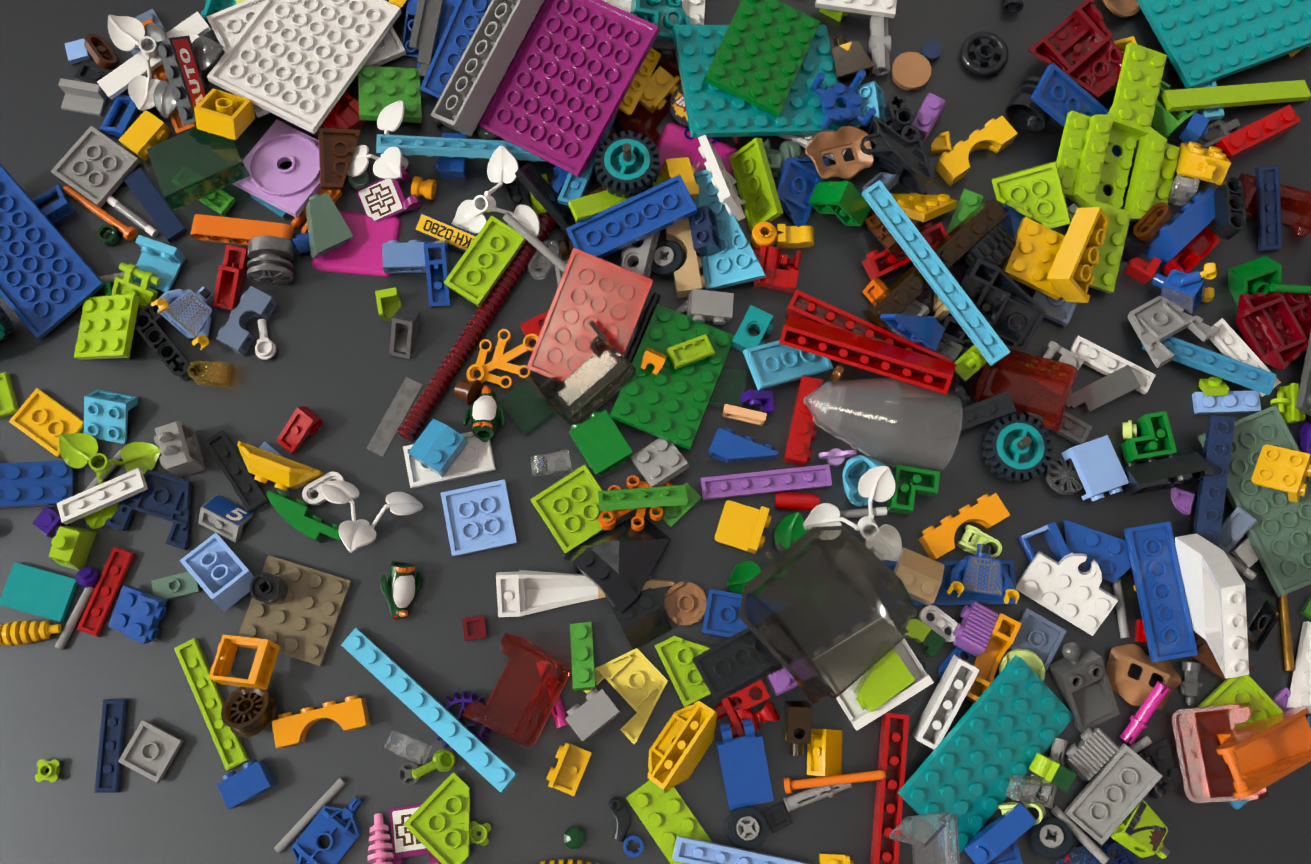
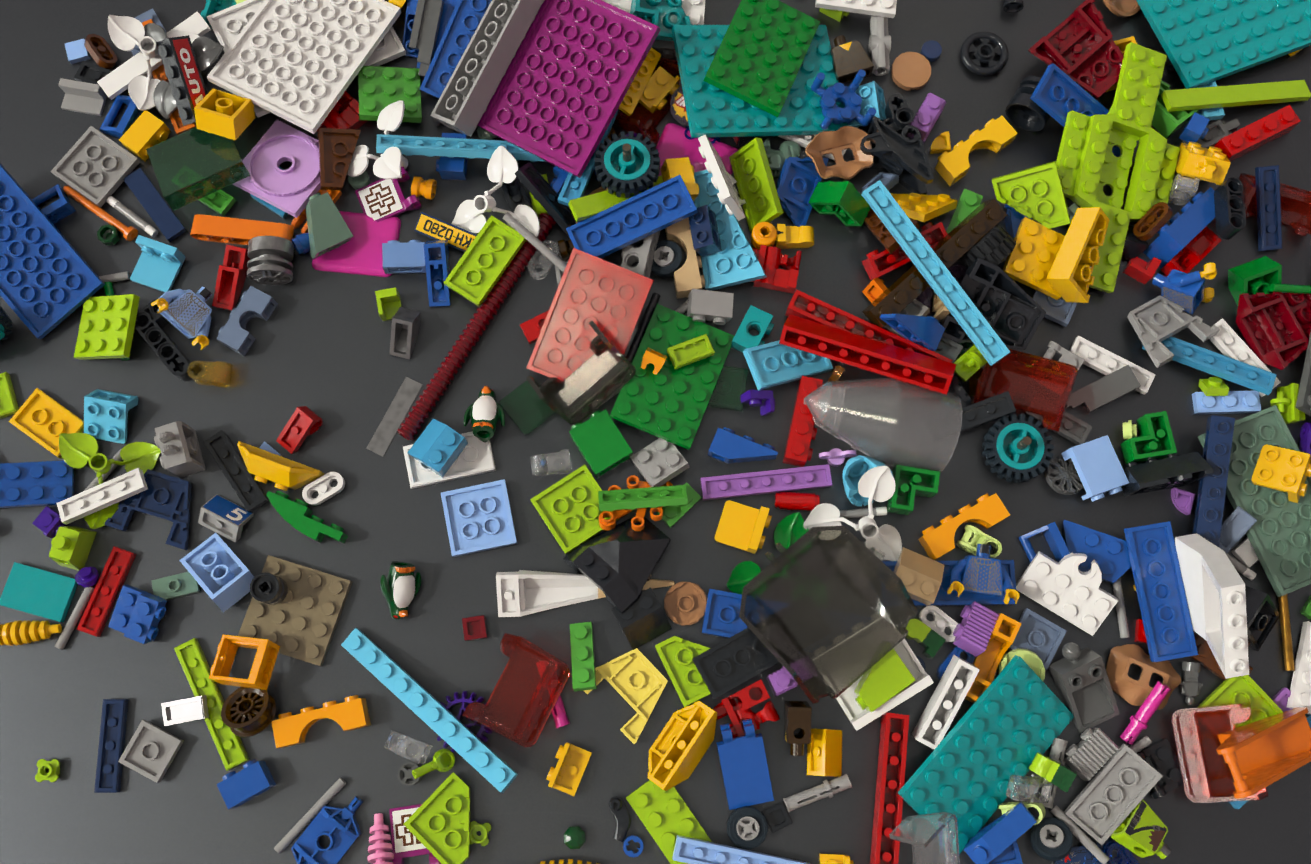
lime plate [111,262,162,309] -> none
white plate [255,319,277,360] -> none
white plant [321,480,424,553] -> none
reddish brown piece [454,379,482,406] -> none
light orange plant [466,329,538,389] -> none
light grey brick [565,689,621,742] -> none
light nougat tile [722,404,767,426] -> none
orange bar [784,770,886,794] -> none
none -> tile [161,695,209,726]

